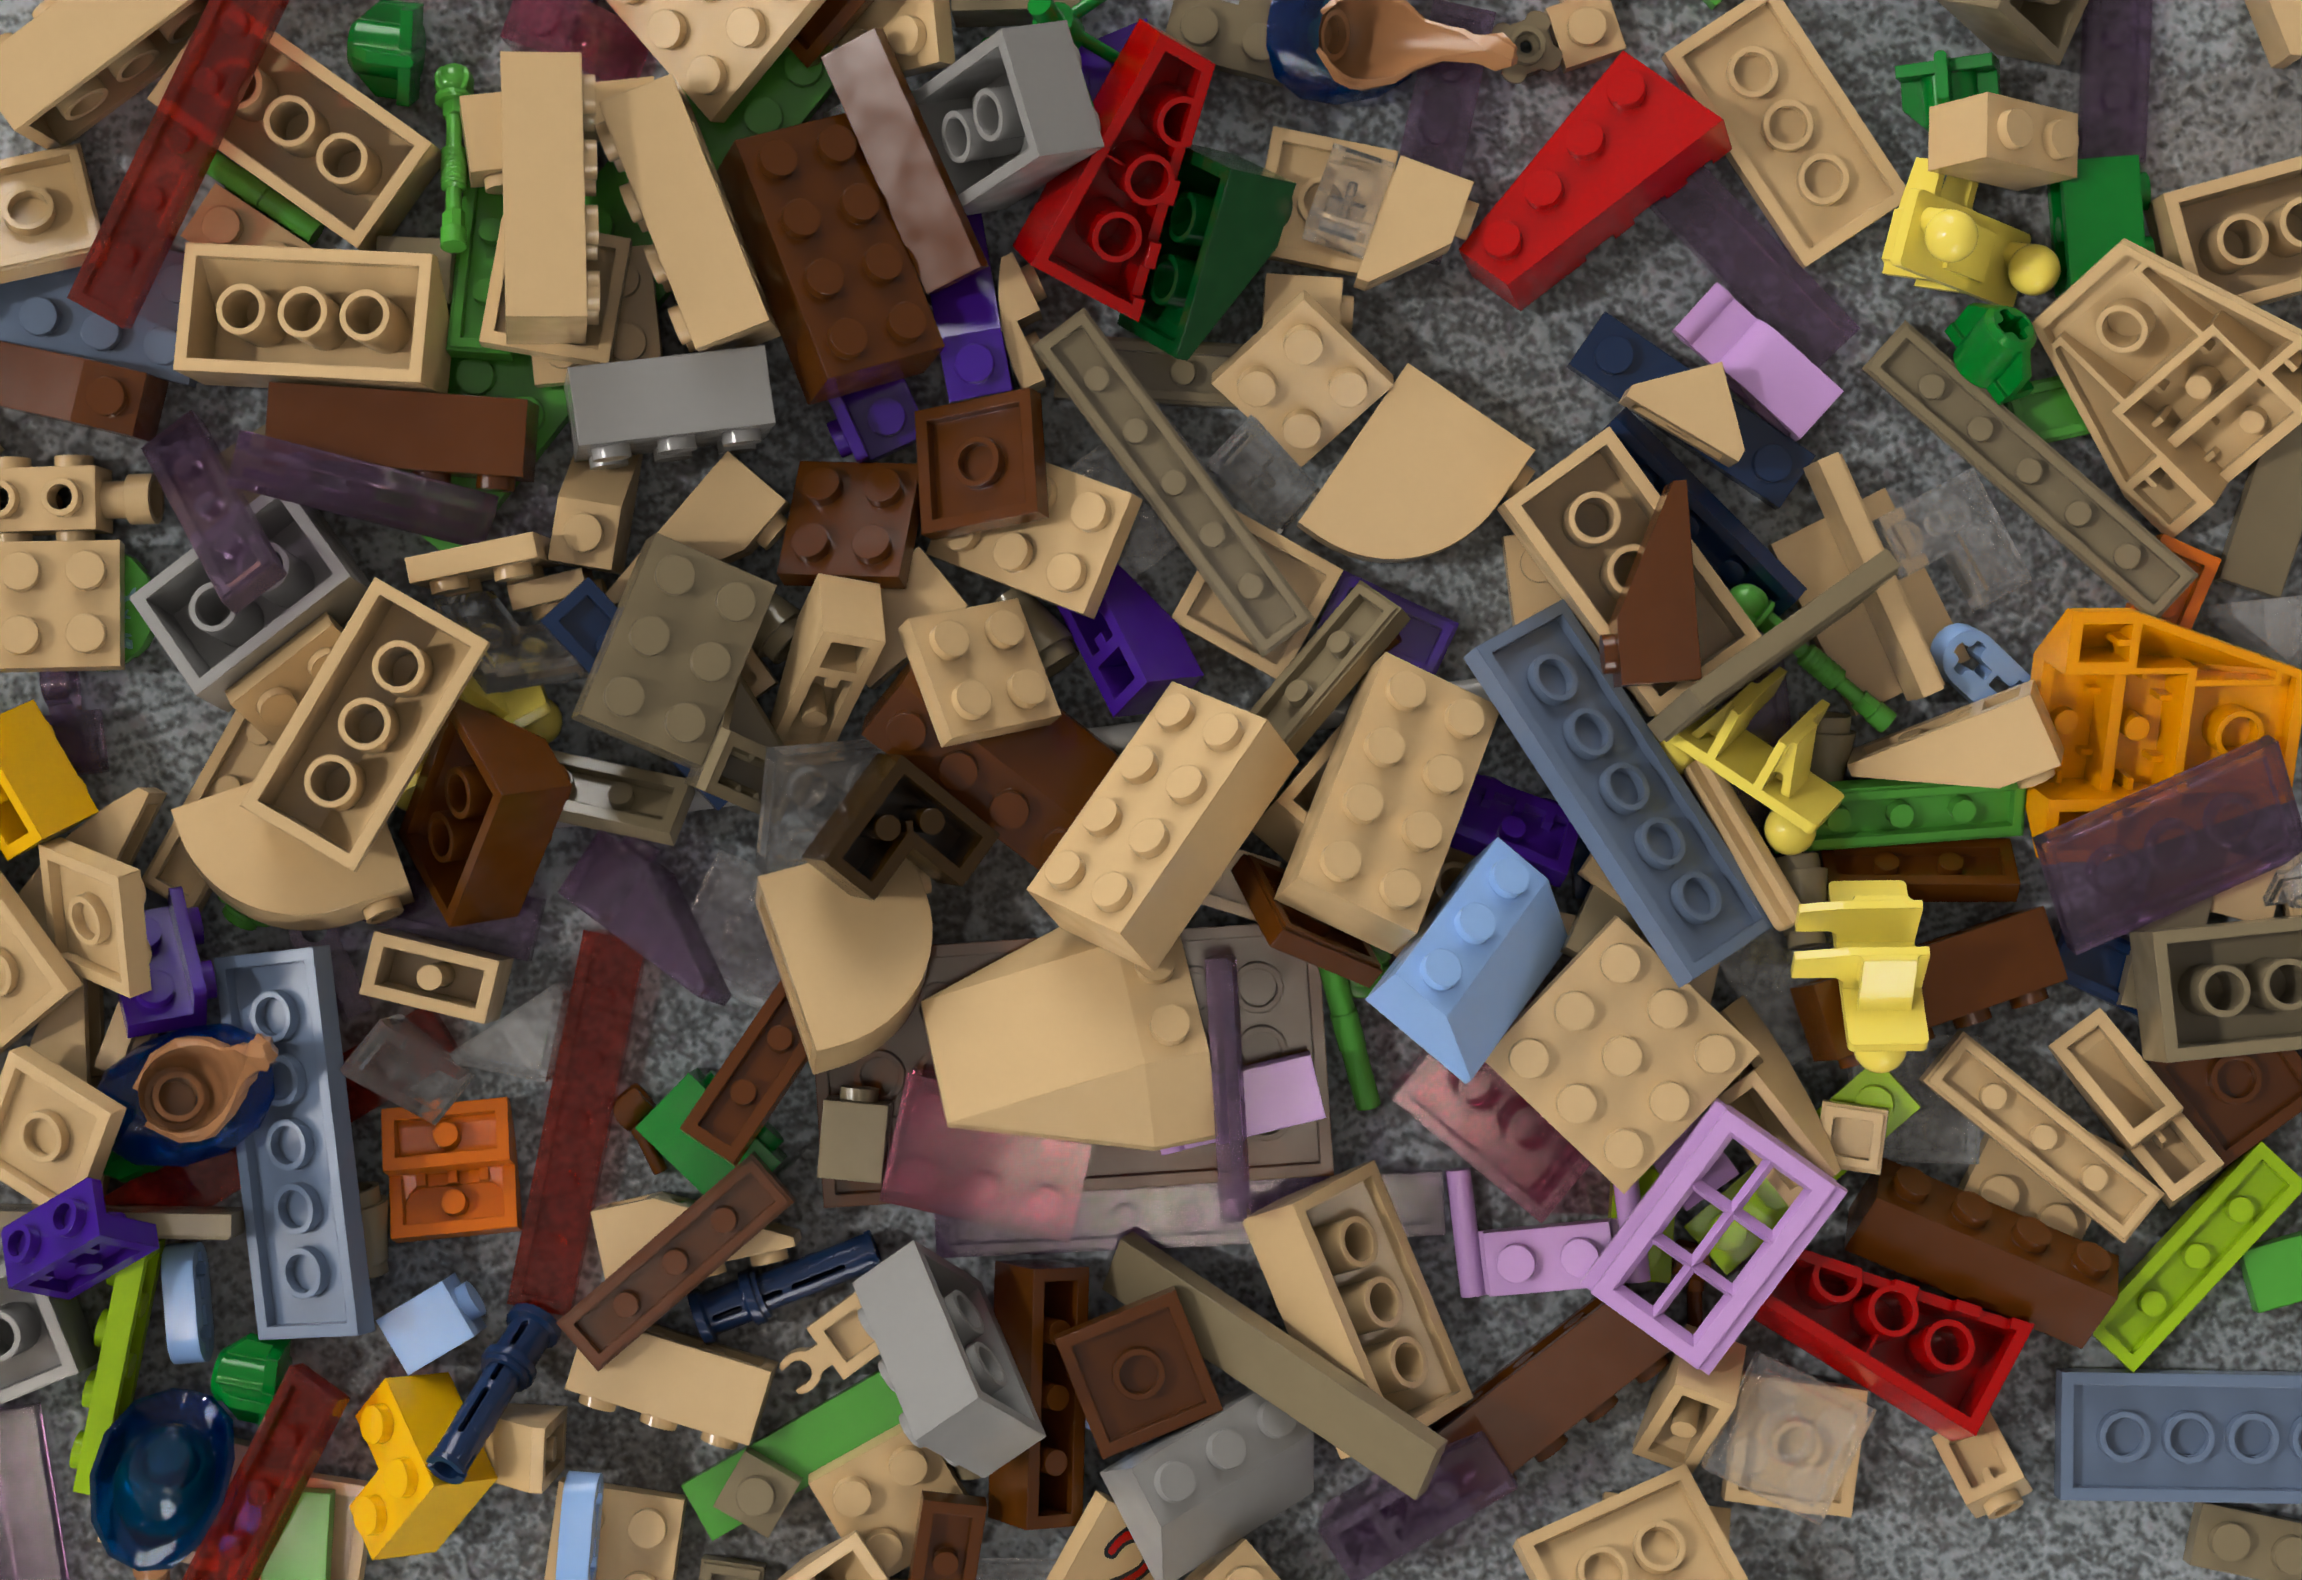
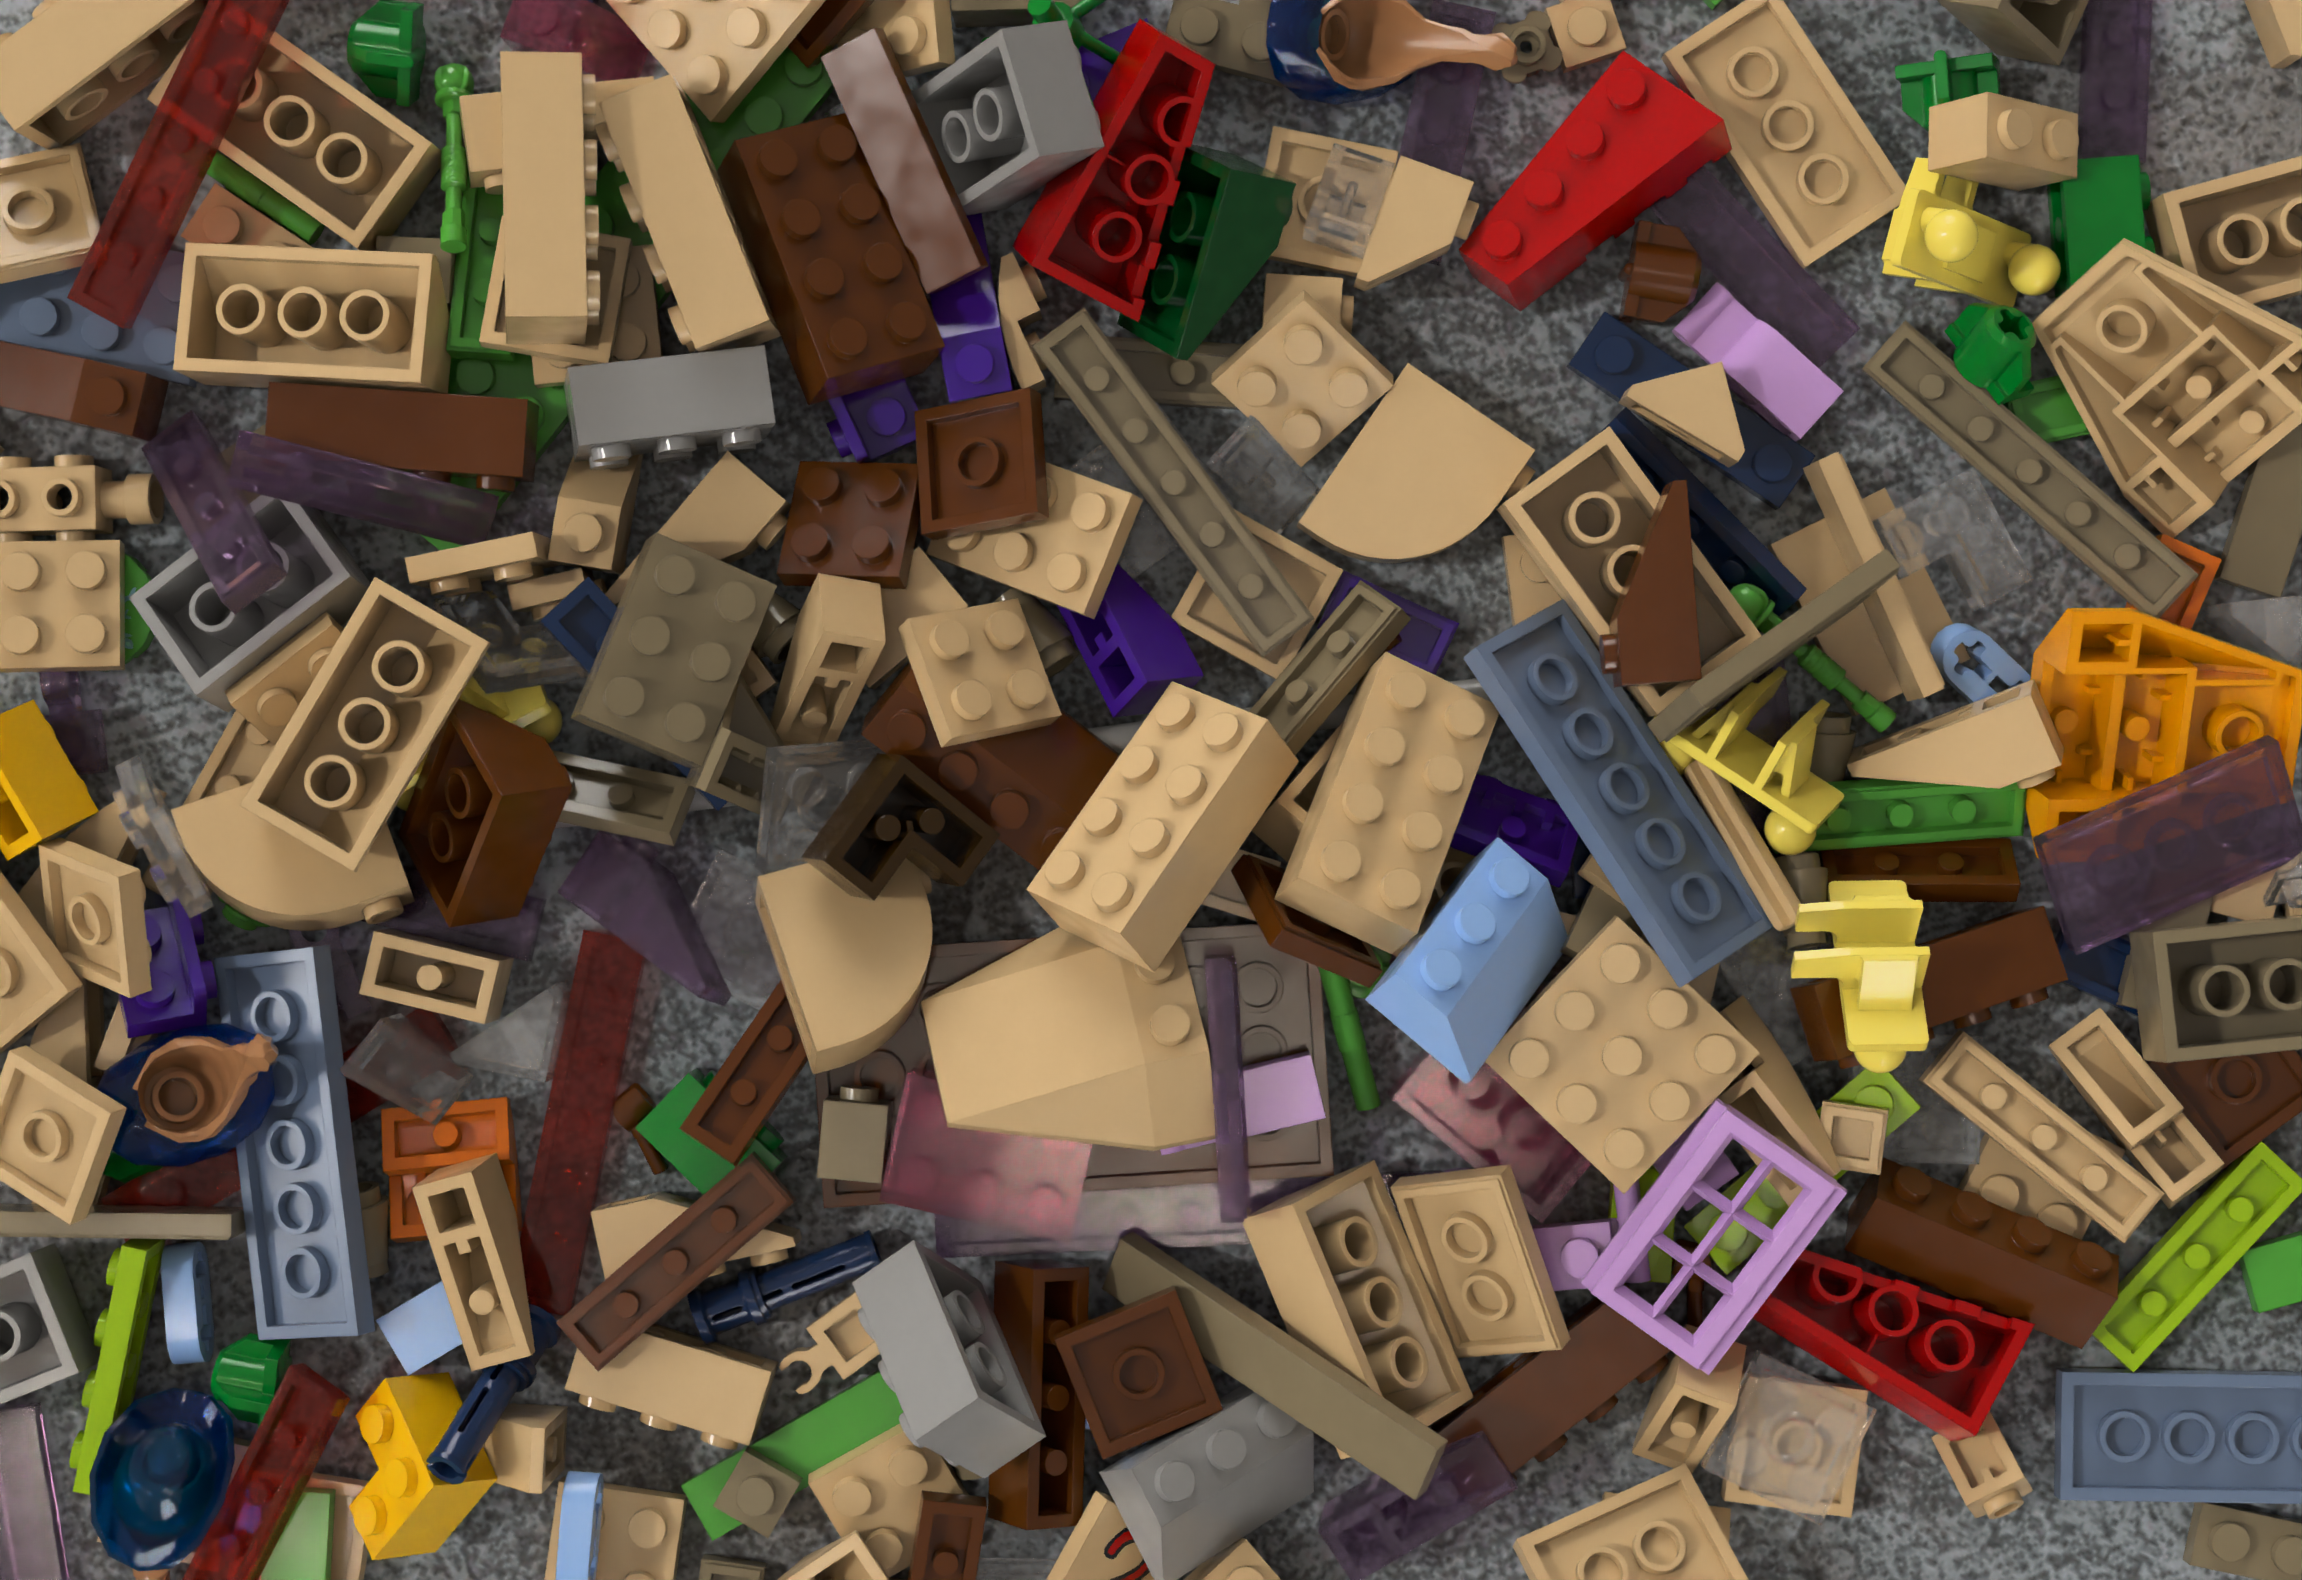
dark purple bracket [1,1177,160,1300] -> none
none -> clear plate [112,755,214,918]
none -> tan slope [412,1153,535,1371]
none -> tan tile [1390,1165,1571,1358]
none -> reddish brown piece [1618,220,1702,324]

